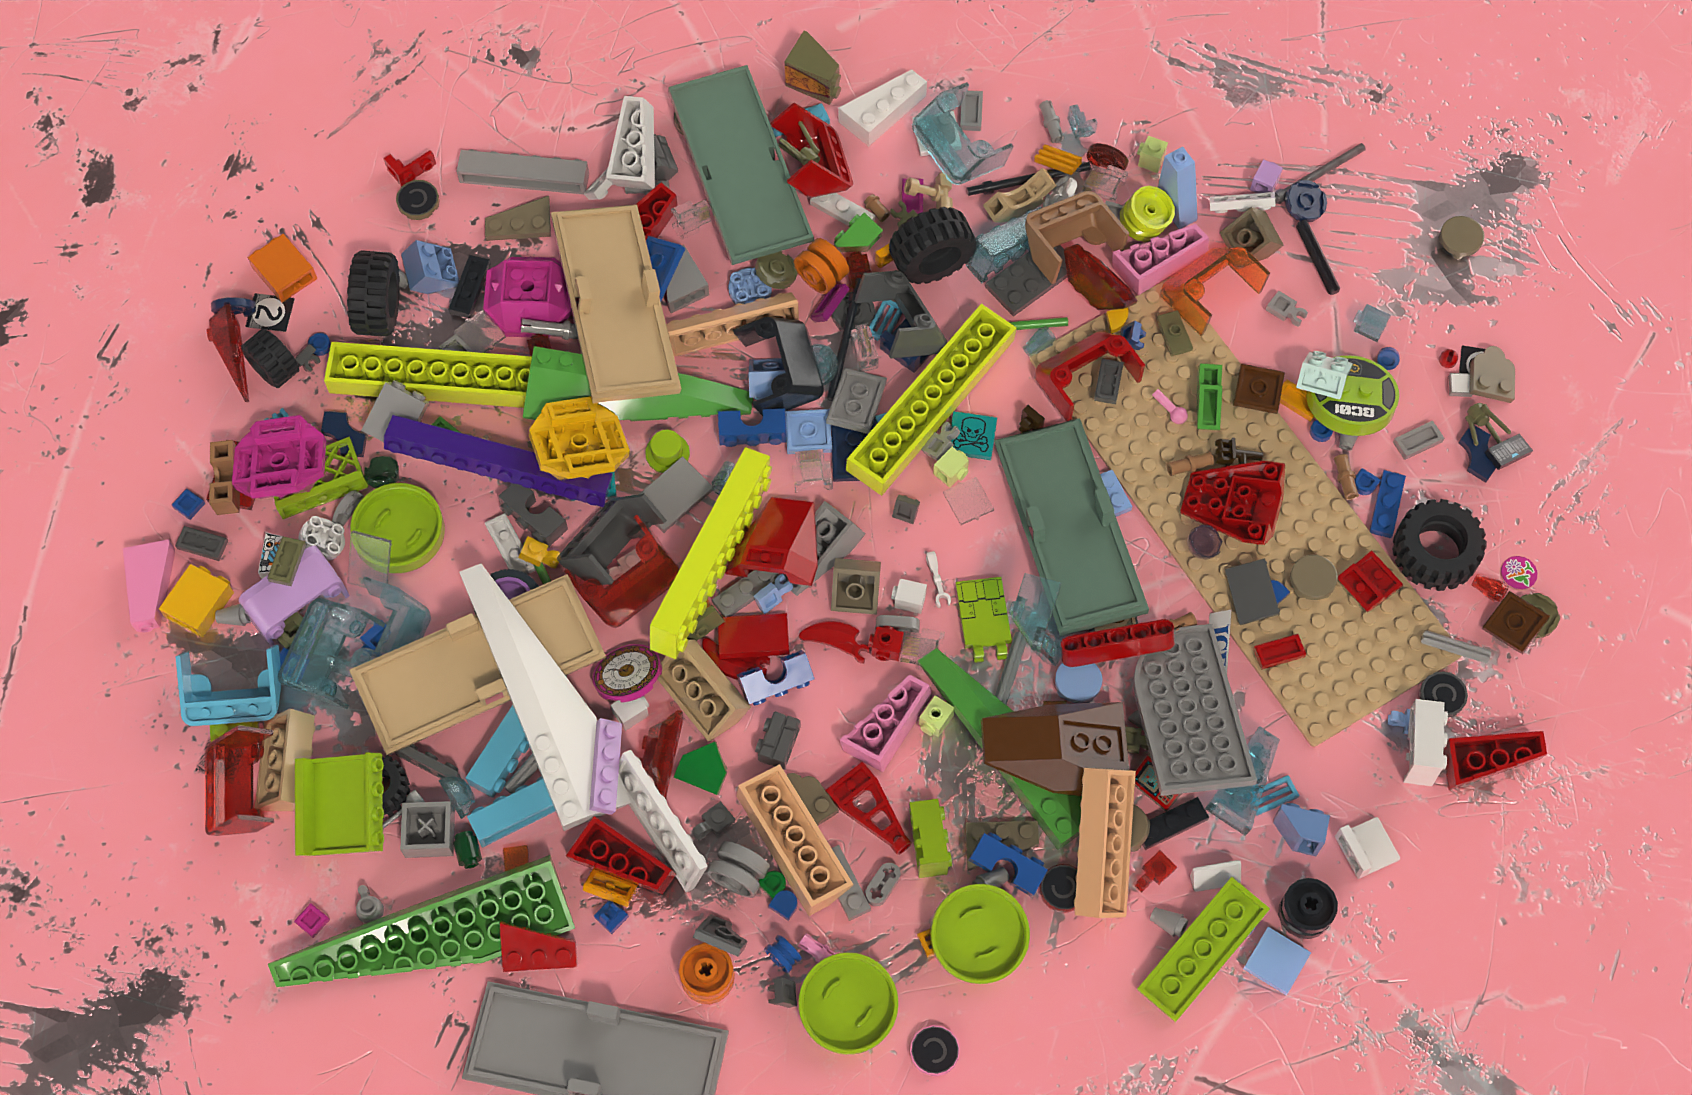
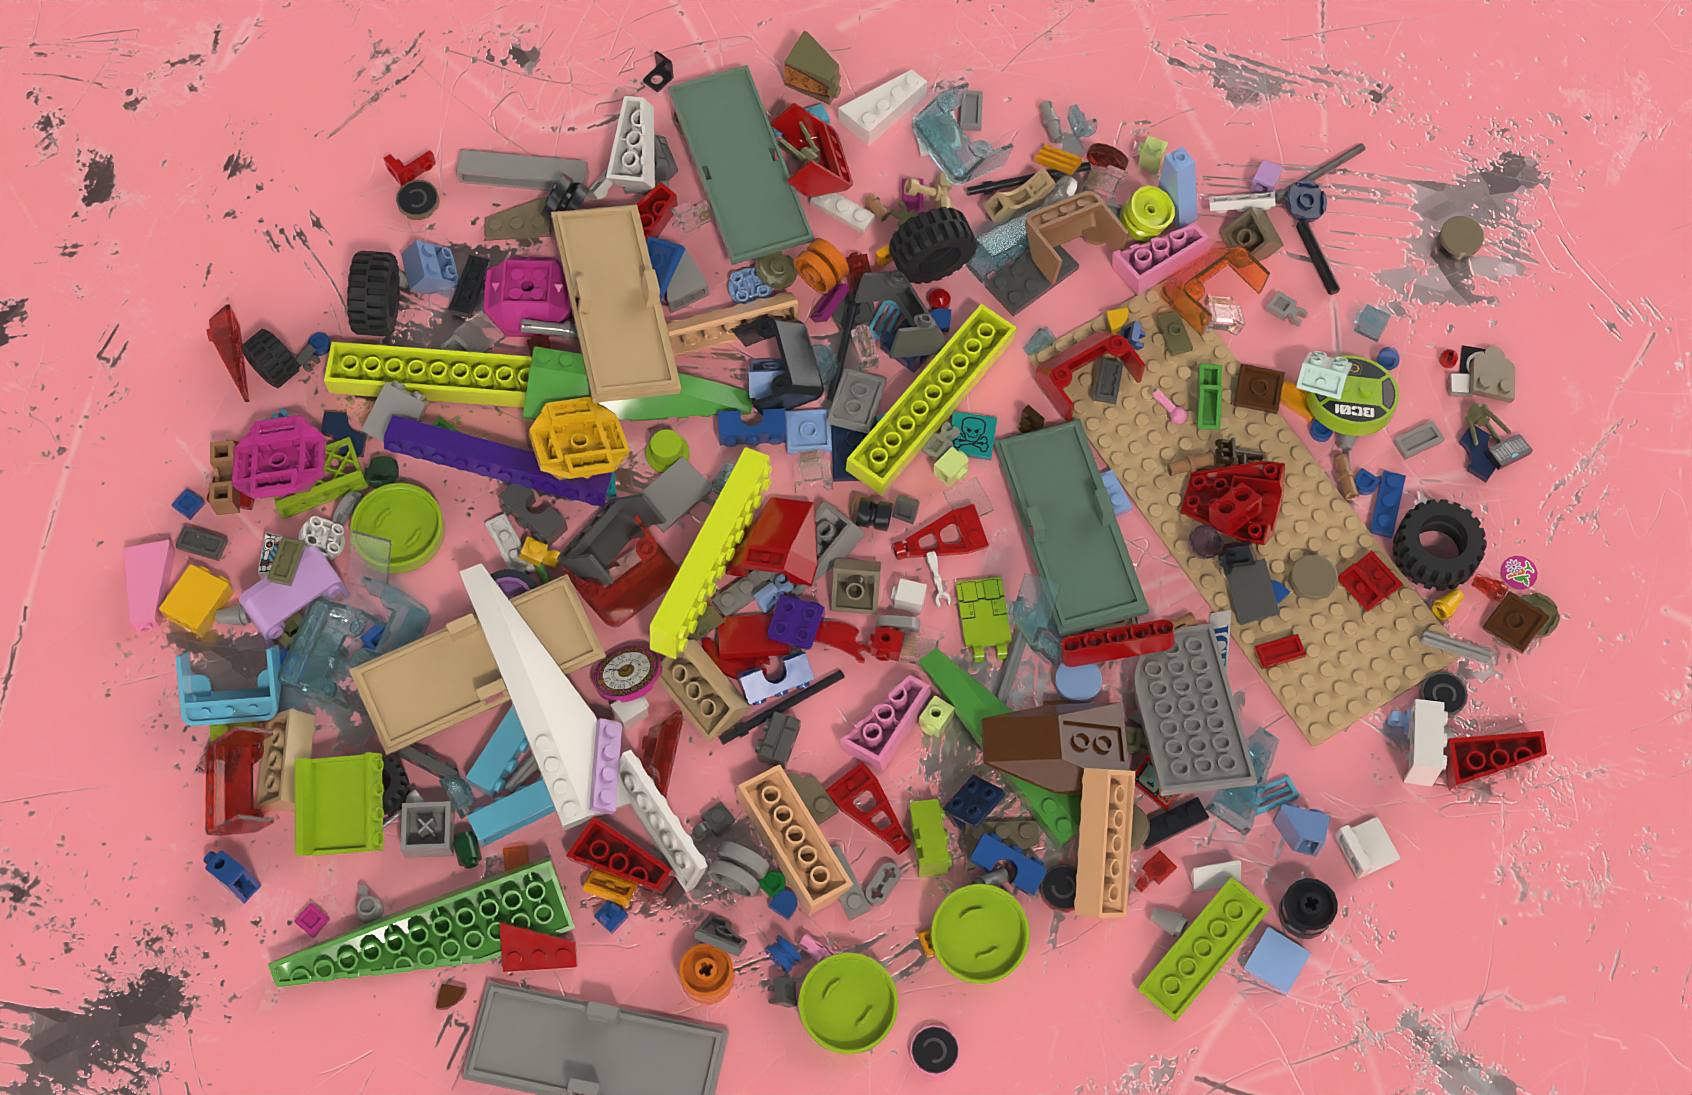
dark blue tile [211,298,256,318] -> none
sticker [245,293,295,332] -> none
orange brick [247,233,317,303] -> none
green slope [673,741,728,795] -> none
bright green slope [834,212,883,253] -> none
bright green bar [1009,317,1068,330] -> none
clear red wedge [1064,244,1138,310] -> none
none -> blue torso [203,850,261,904]
none -> reddish brown tile [436,984,467,1010]
none -> black wheel [541,174,590,220]
none -> black bracket [643,51,674,92]
none -> black bar [718,670,845,745]
none -> dark purple bracket [767,594,826,650]
none -> black wheel [856,497,893,532]
none -> red plate [892,504,989,560]
none -> red tile [929,289,951,310]
none -> blue tile [930,308,952,332]
none -> dark blue bracket [943,774,1005,830]
none -> clear piece [1201,294,1245,335]
none -> red brick [1209,482,1262,536]
none -> black bracket [1218,541,1257,575]
none -> yellow cone [1432,588,1464,620]

